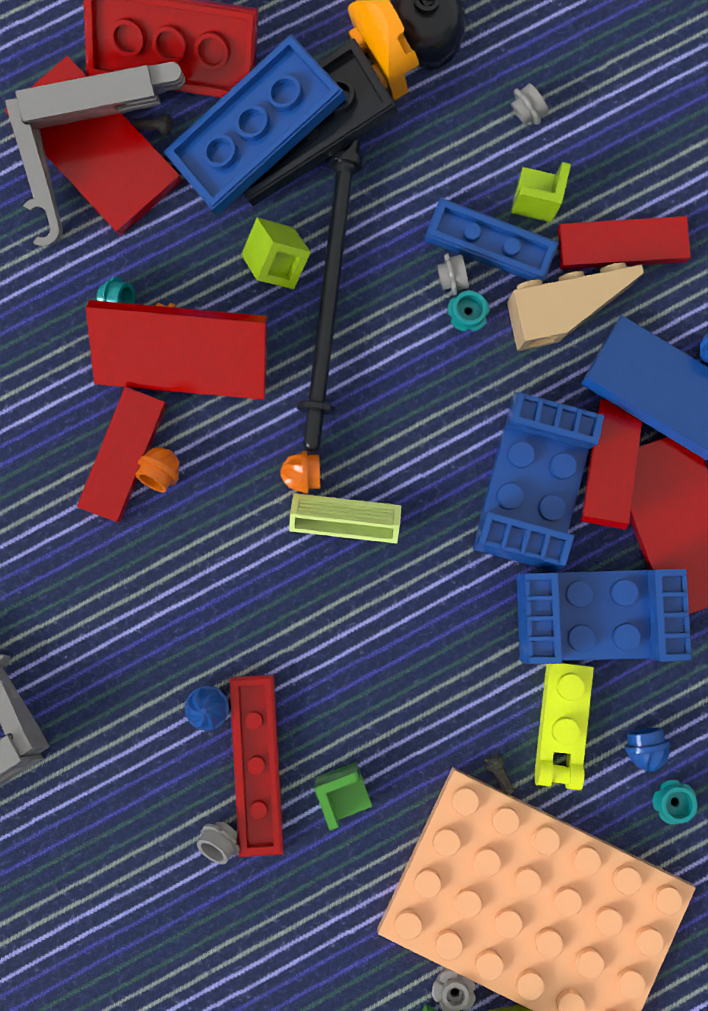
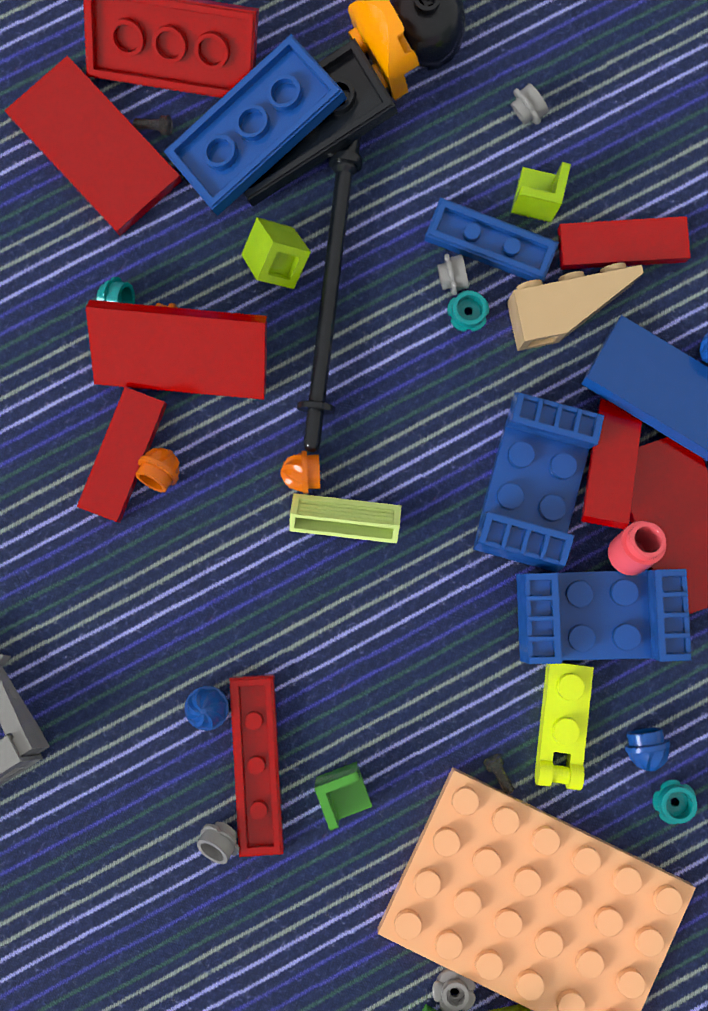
light grey hinge [5,62,185,246] -> none
none -> coral brick [608,521,666,576]

